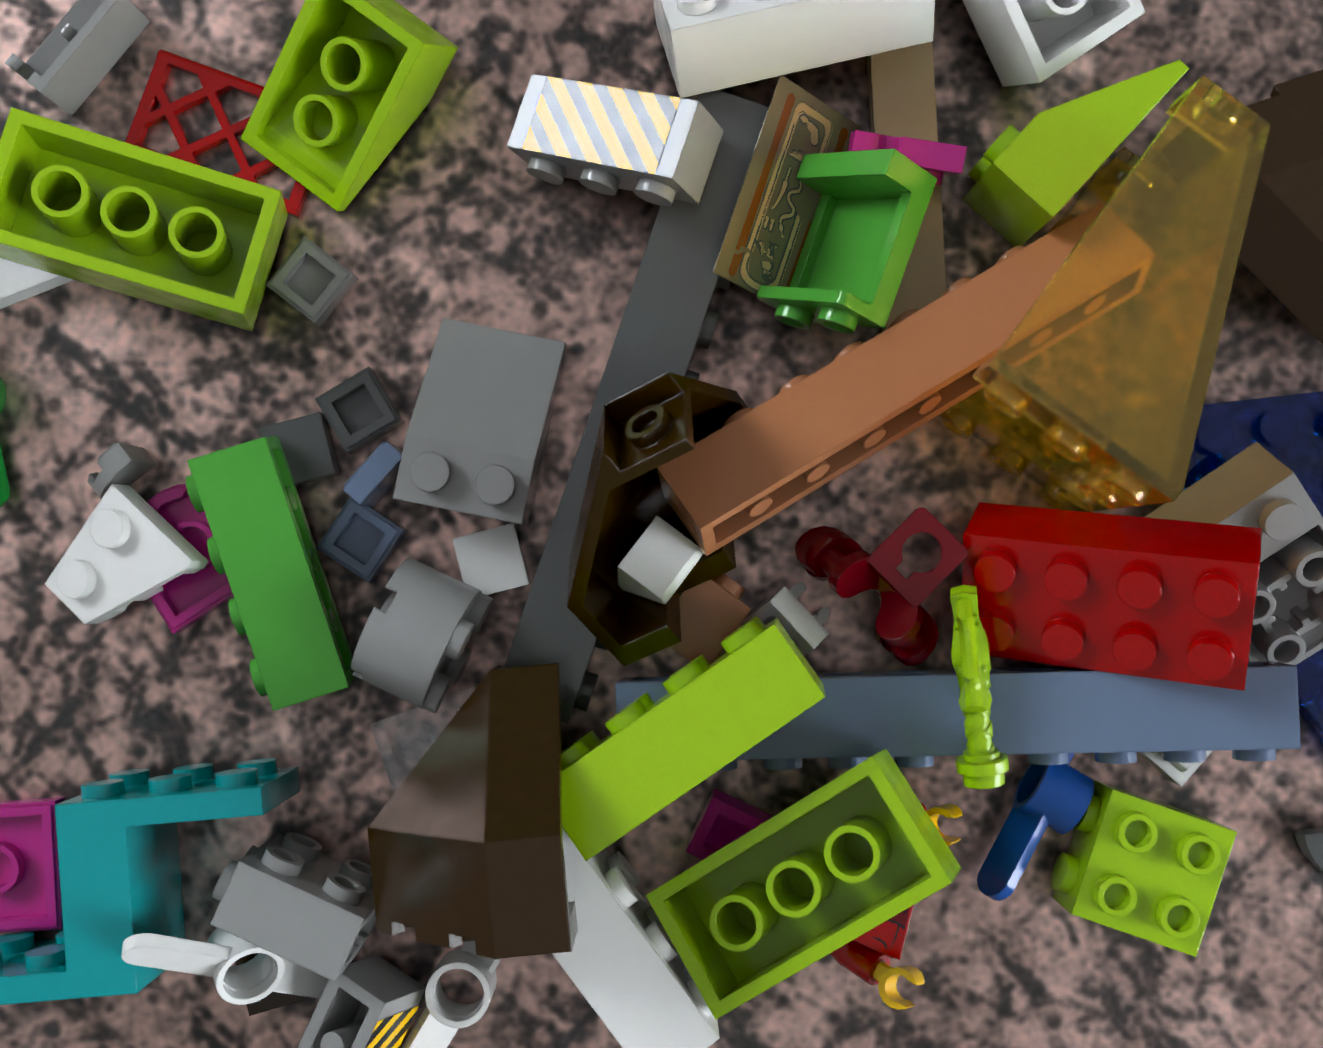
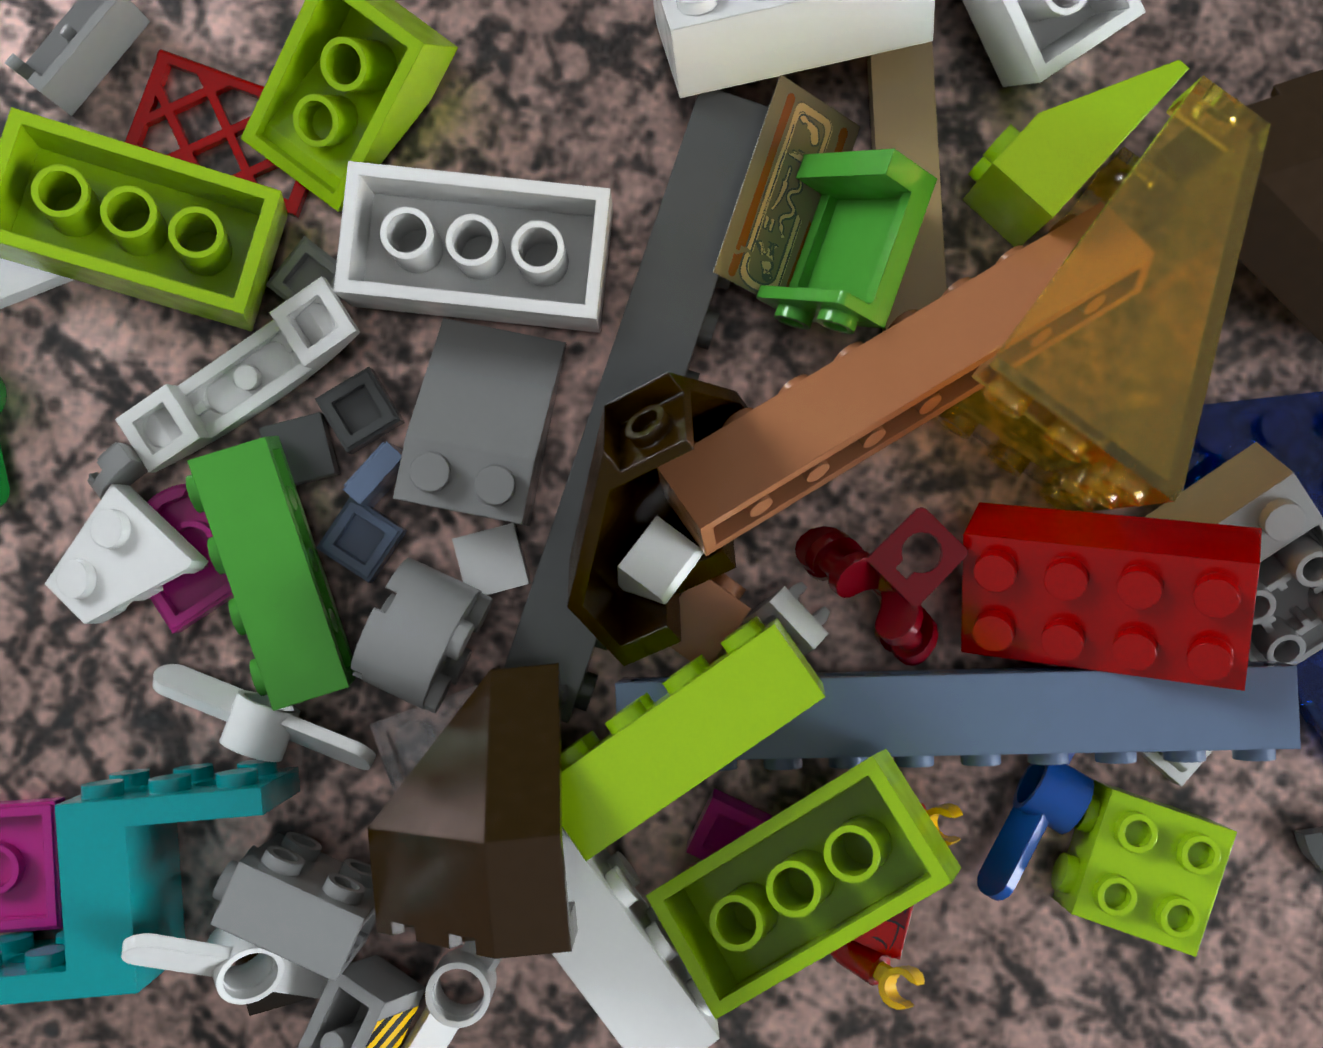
brick [507,74,724,207] -> none
dark pink plate [847,130,967,186] -> none
lime piece [950,585,1009,789] -> none
none -> white slope [115,276,360,473]
none -> white piece [153,664,376,770]
none -> white brick [333,161,613,333]

